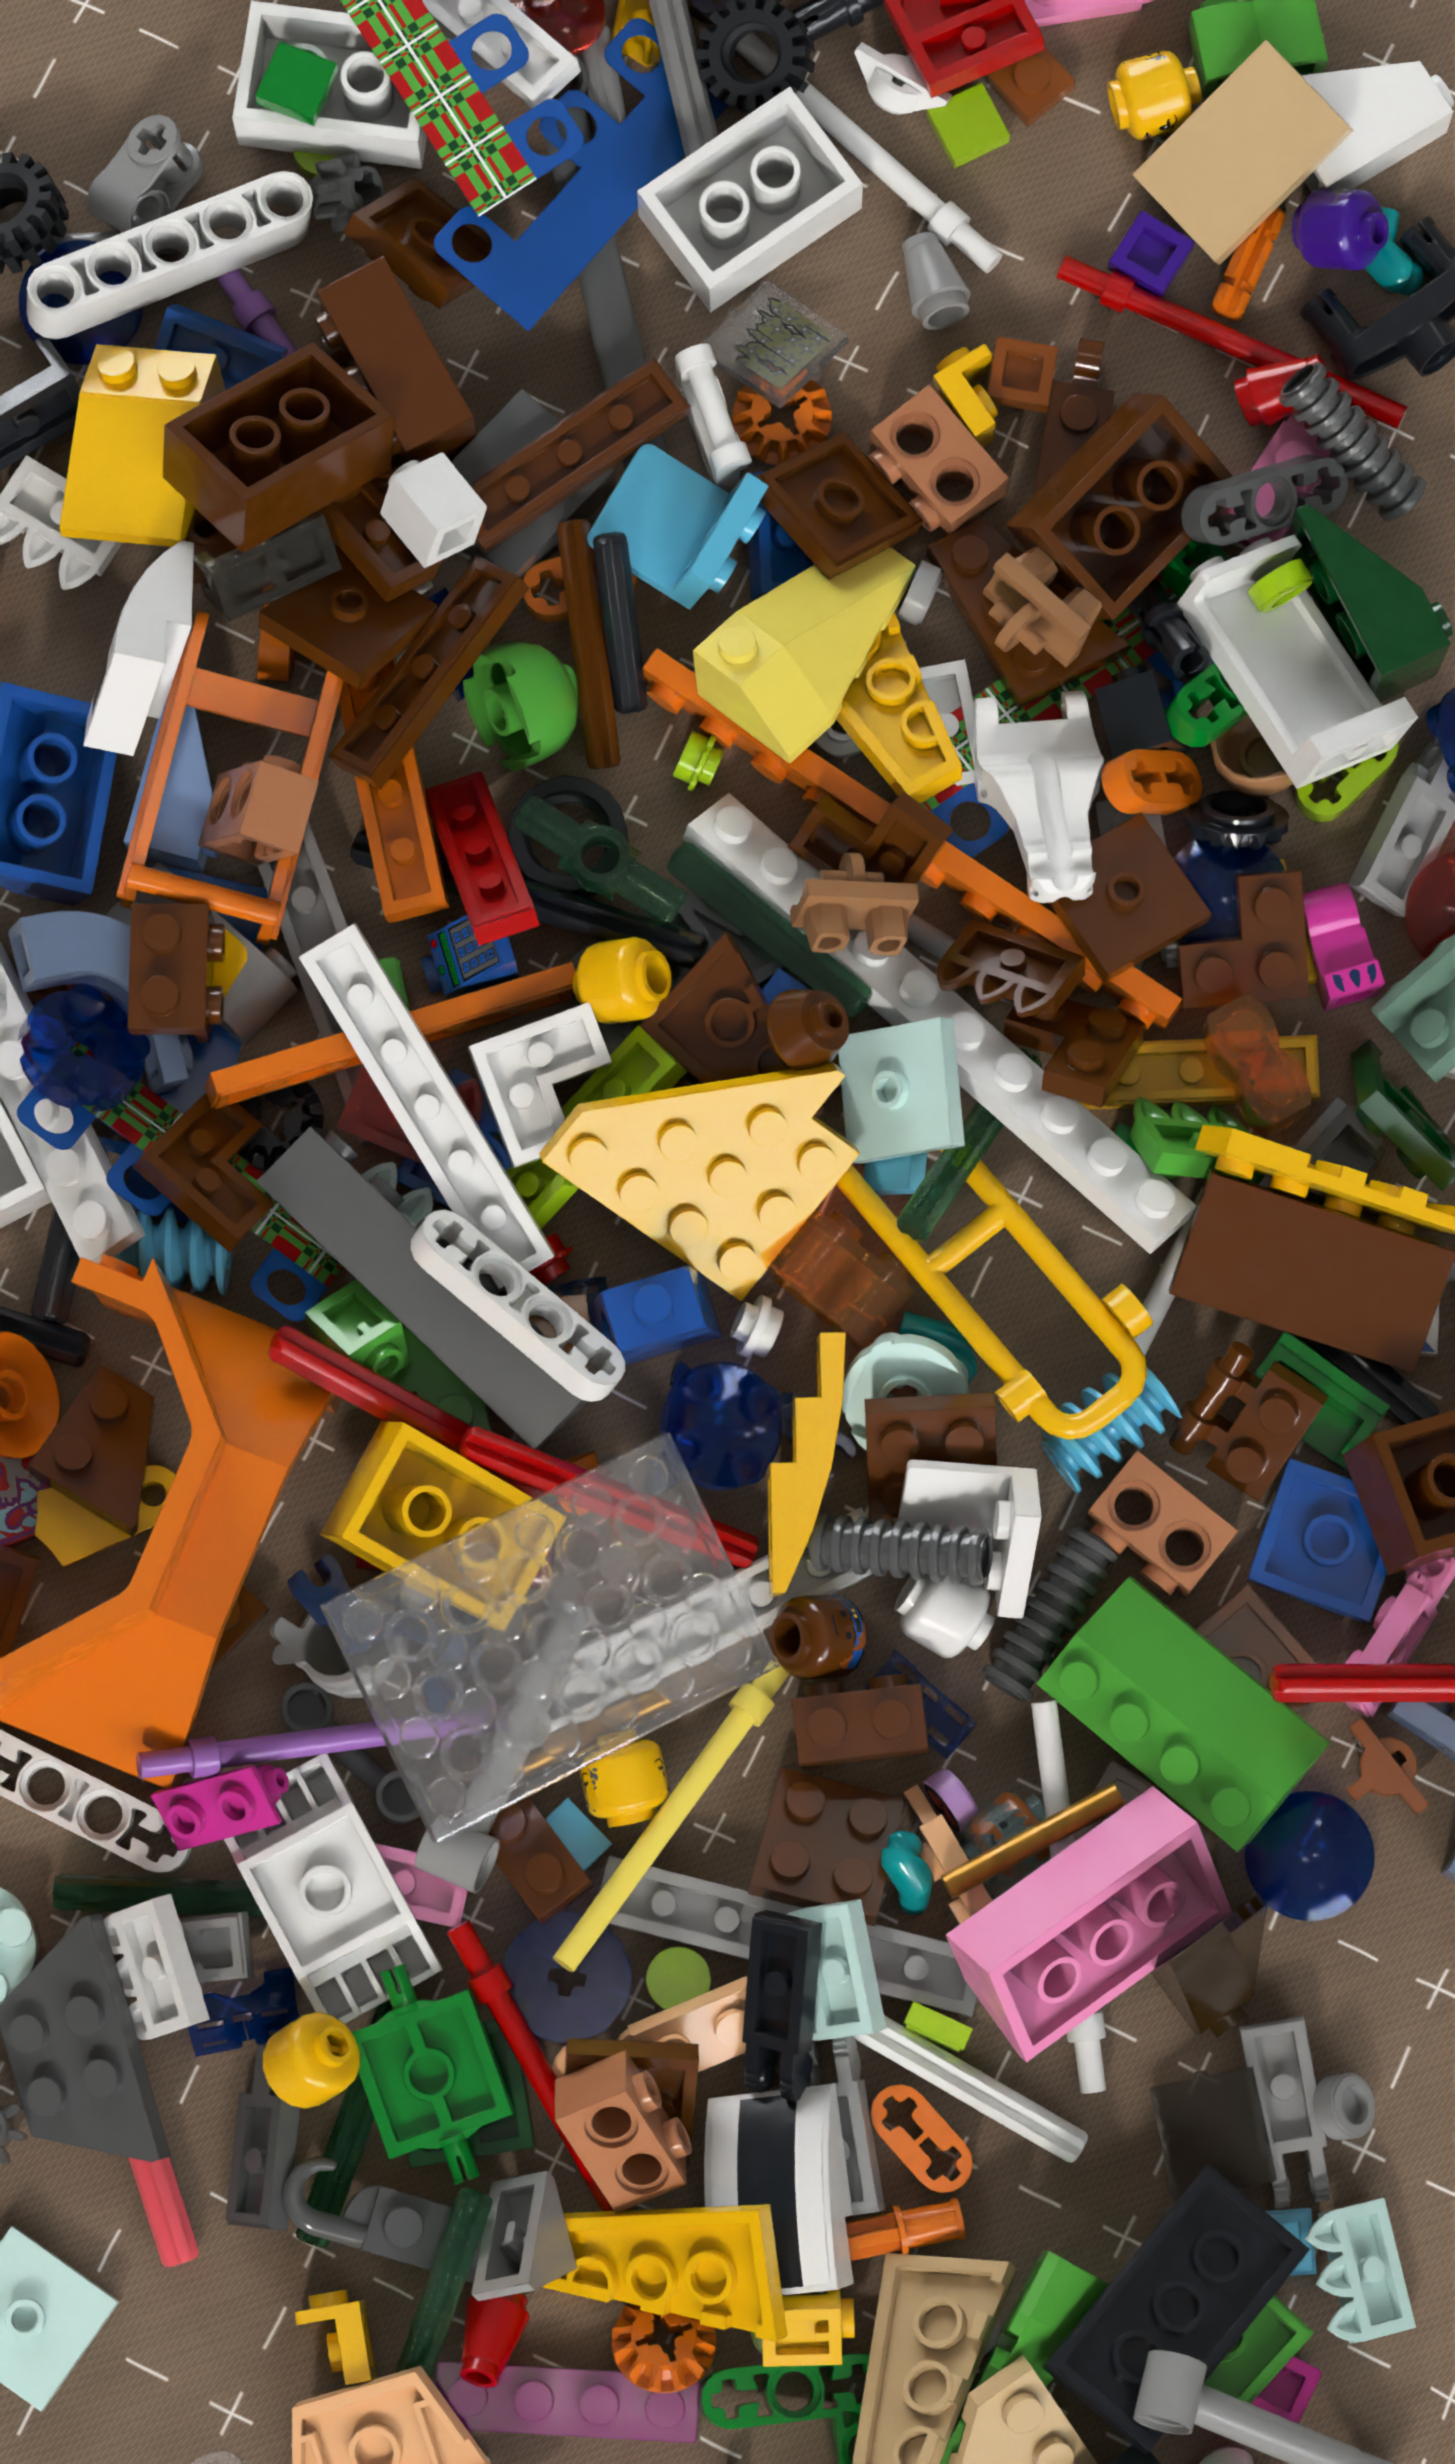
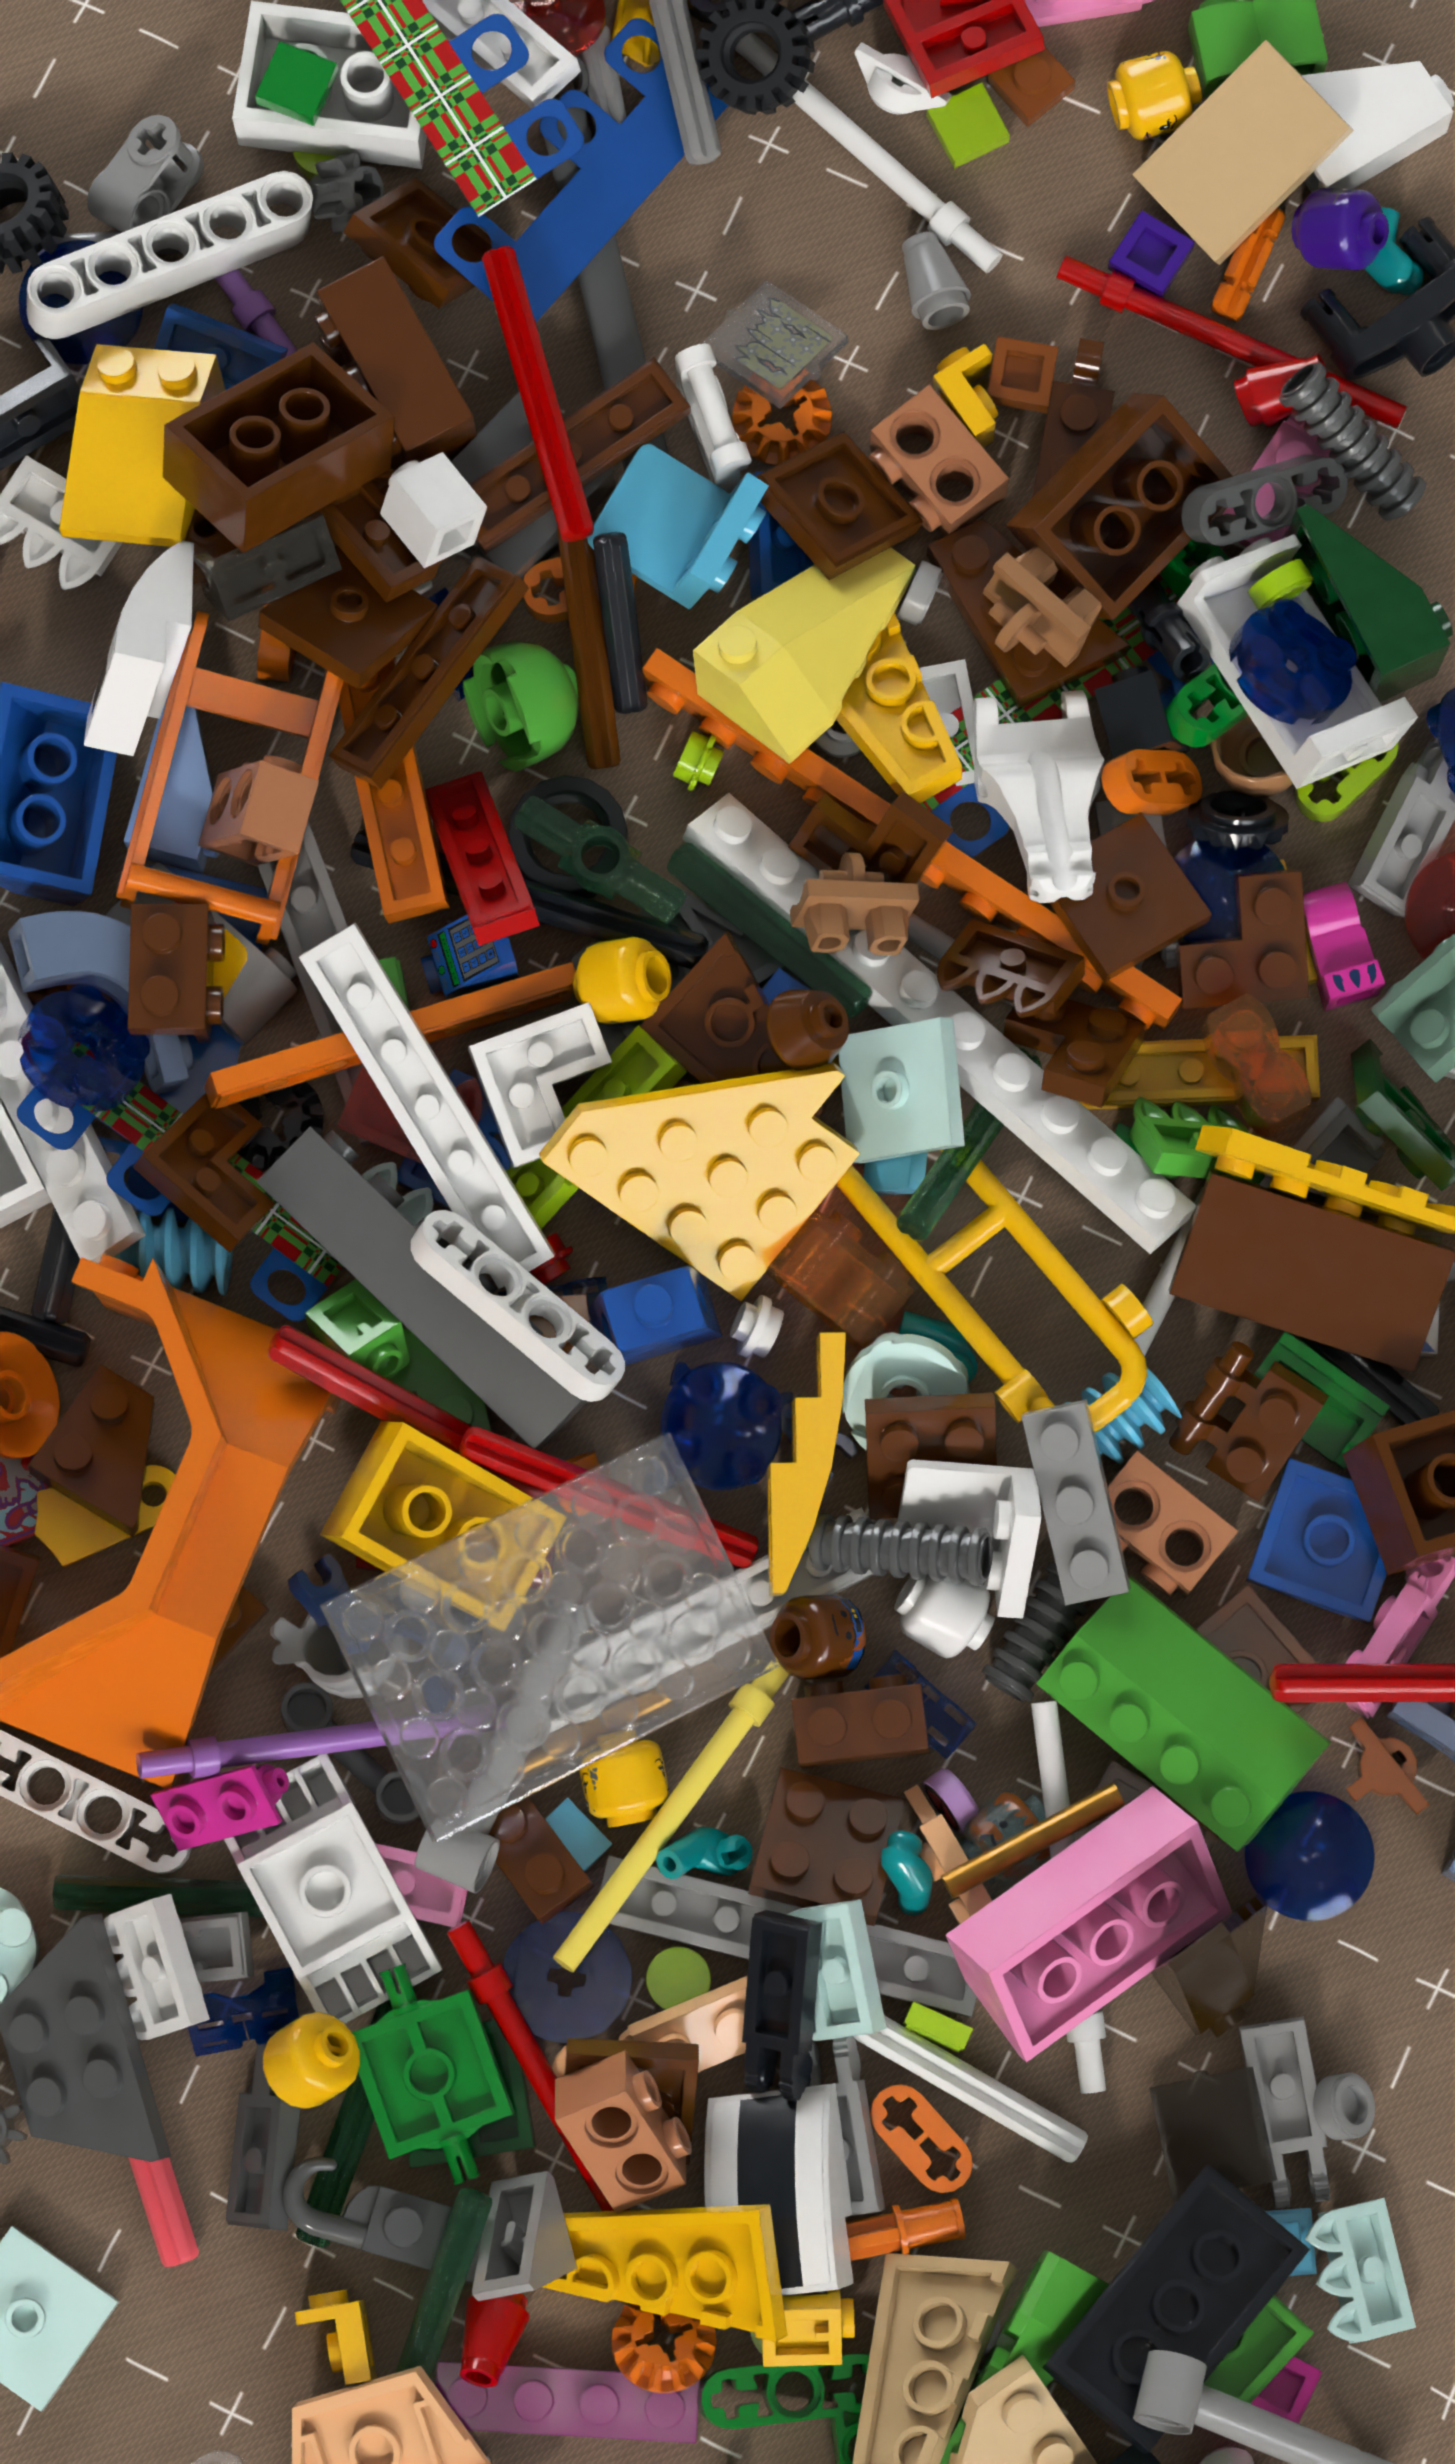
white brick [637,87,863,313] -> none
none -> red axle [482,246,594,542]
none -> teal arm [656,1826,752,1879]
none -> light grey plate [1021,1399,1131,1606]
none -> clear blue plate [1229,598,1357,725]

